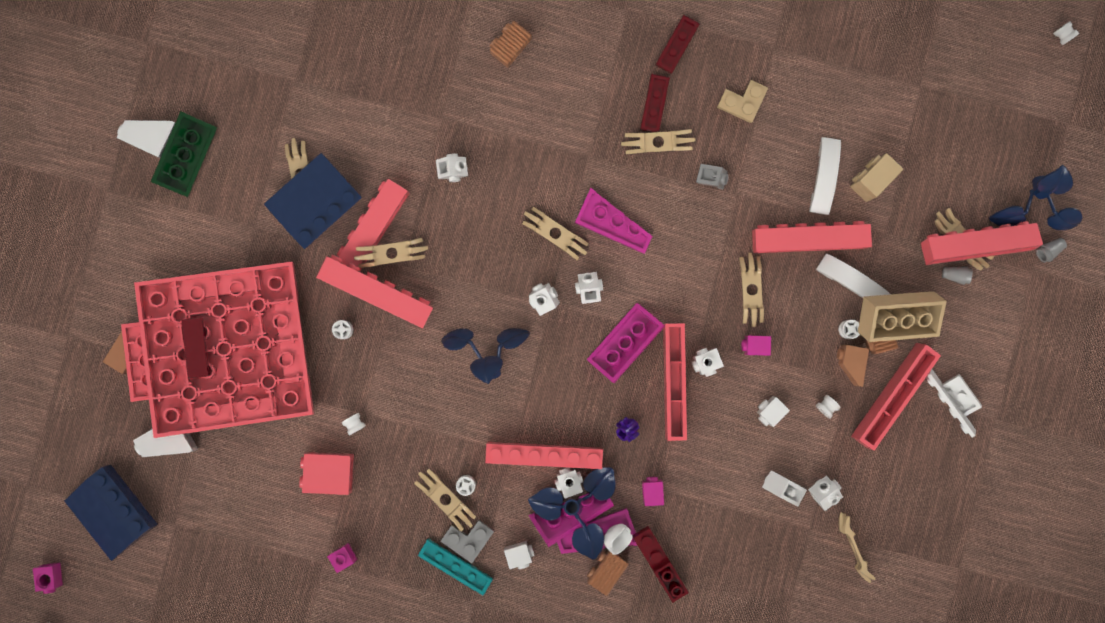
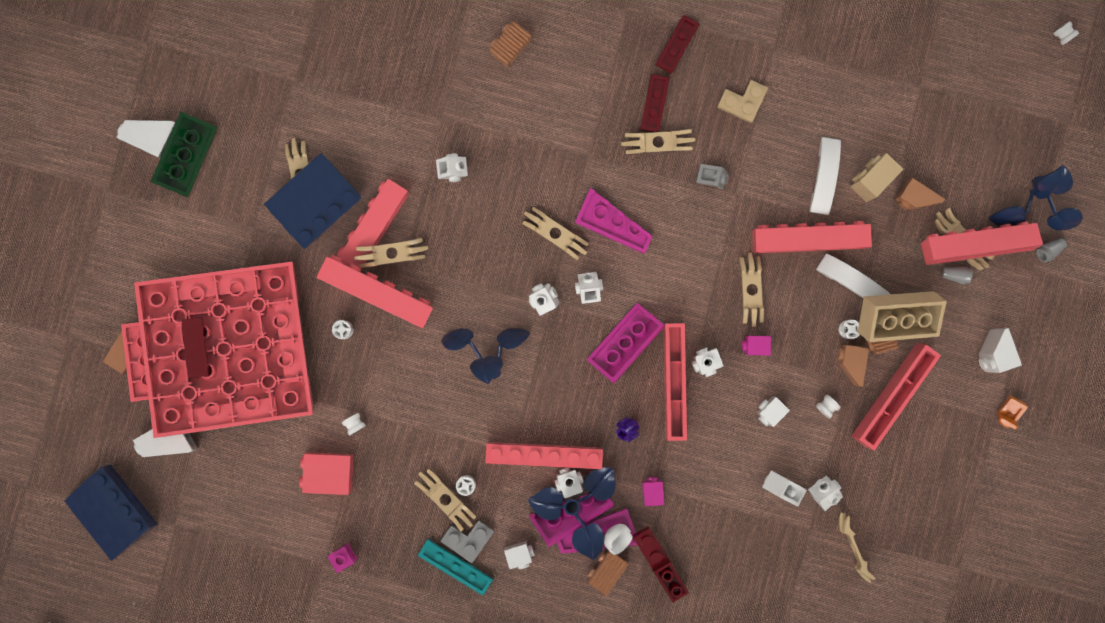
dark pink brick [33,562,63,594] -> none
white bracket [926,369,982,438] -> none
none -> nougat slope [895,178,945,210]
none -> white slope [979,328,1022,373]
none -> orange bracket [996,395,1028,430]

